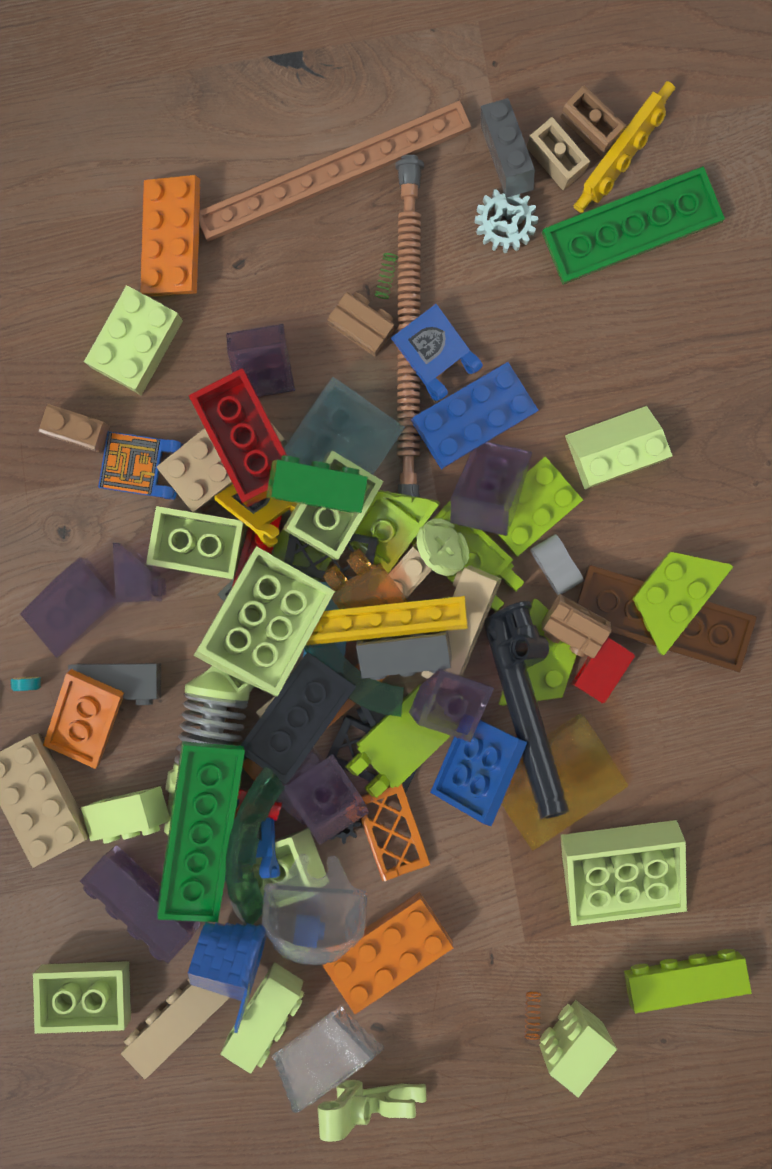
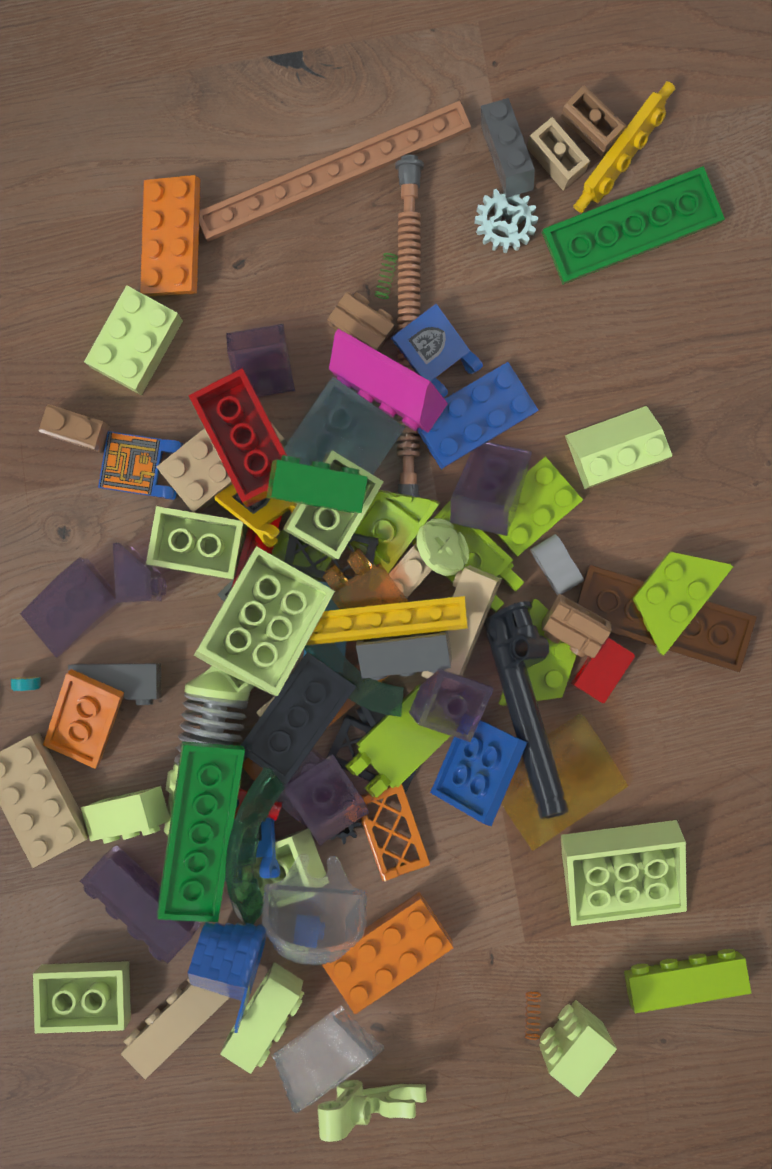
none -> dark pink slope [329,329,448,433]

